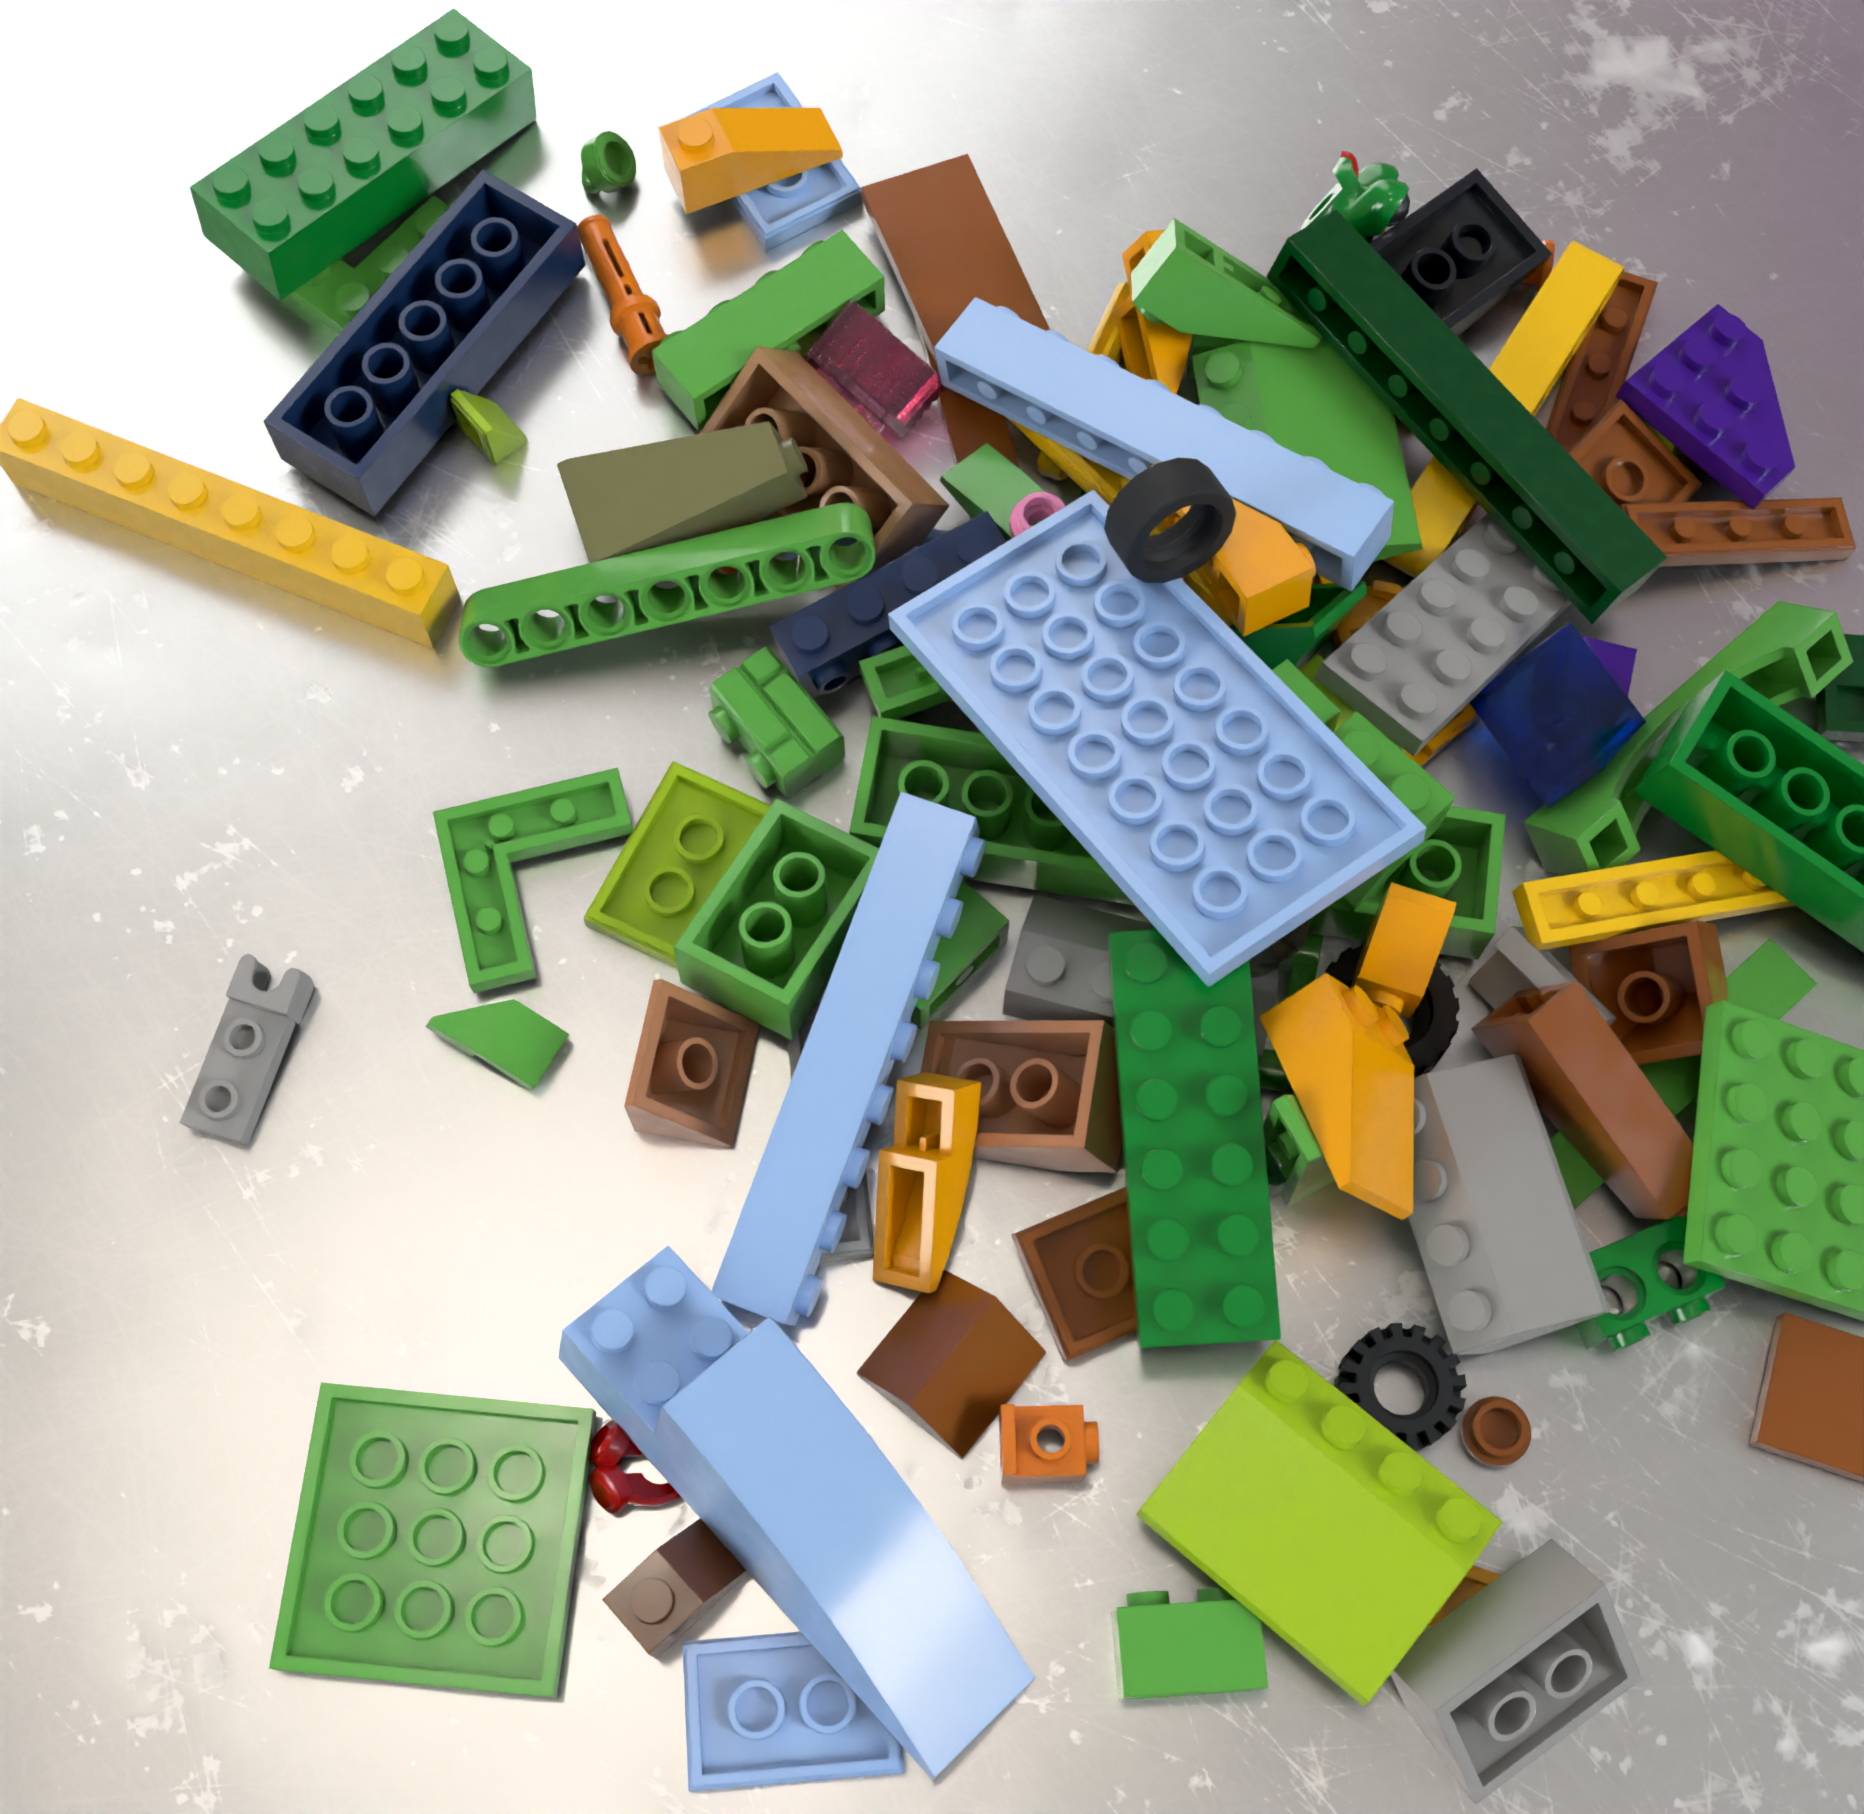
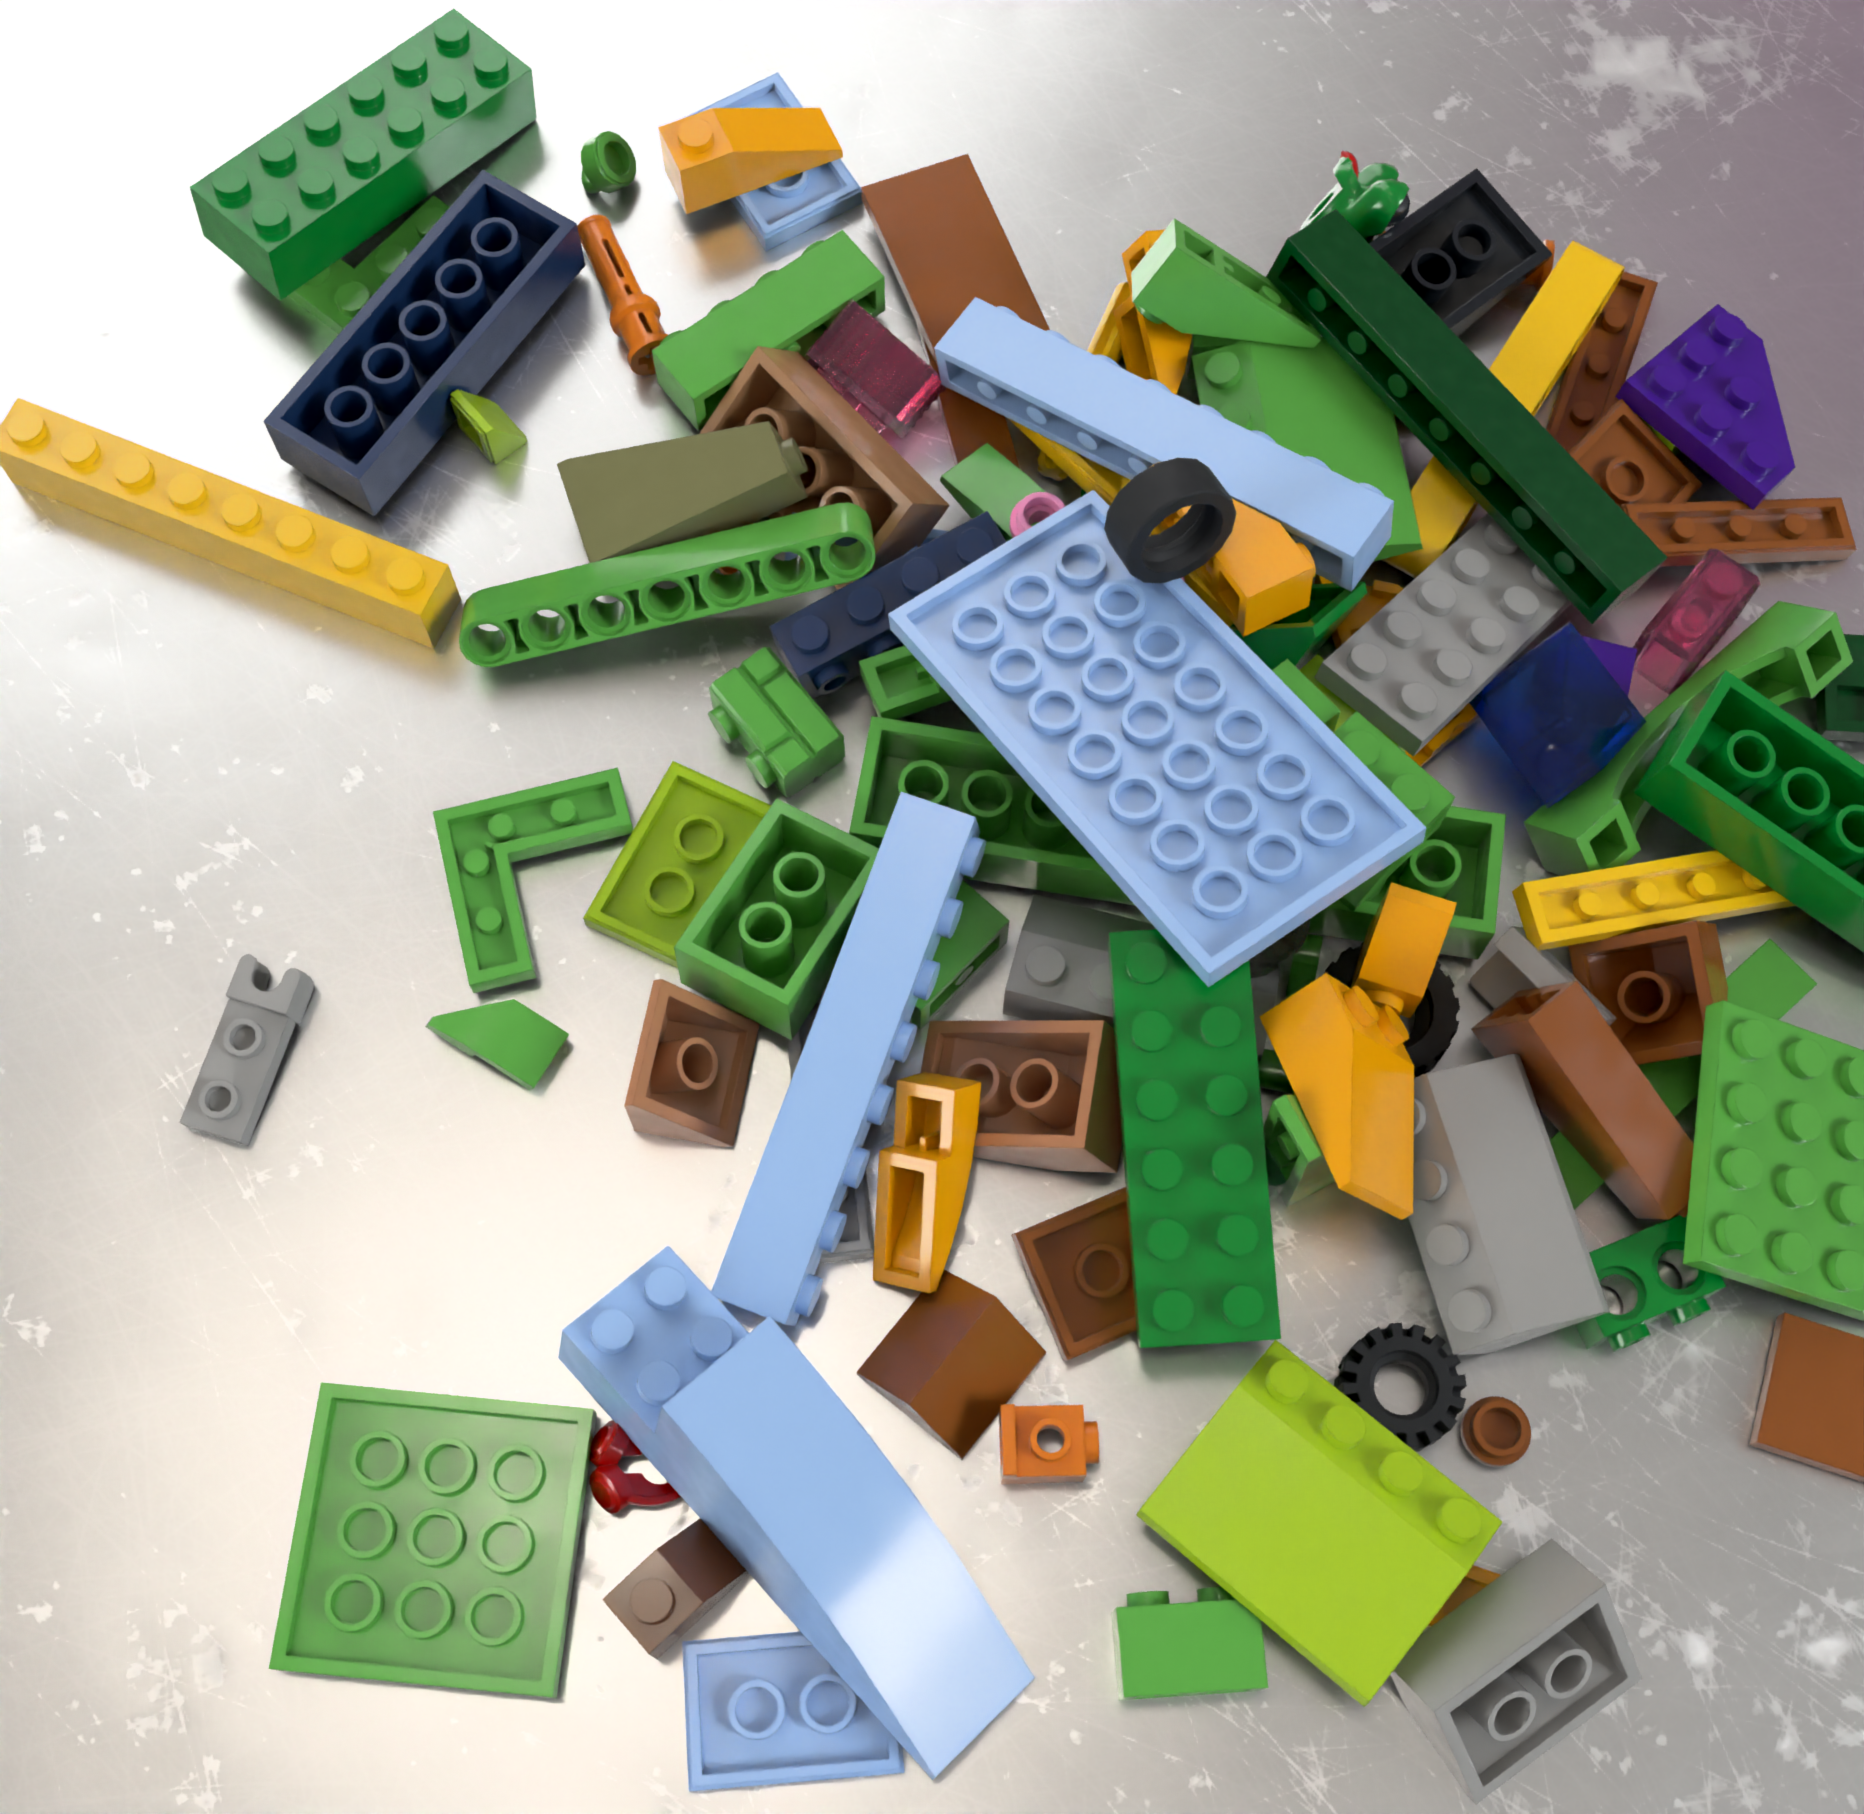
none -> clear pink brick [1633,548,1760,694]

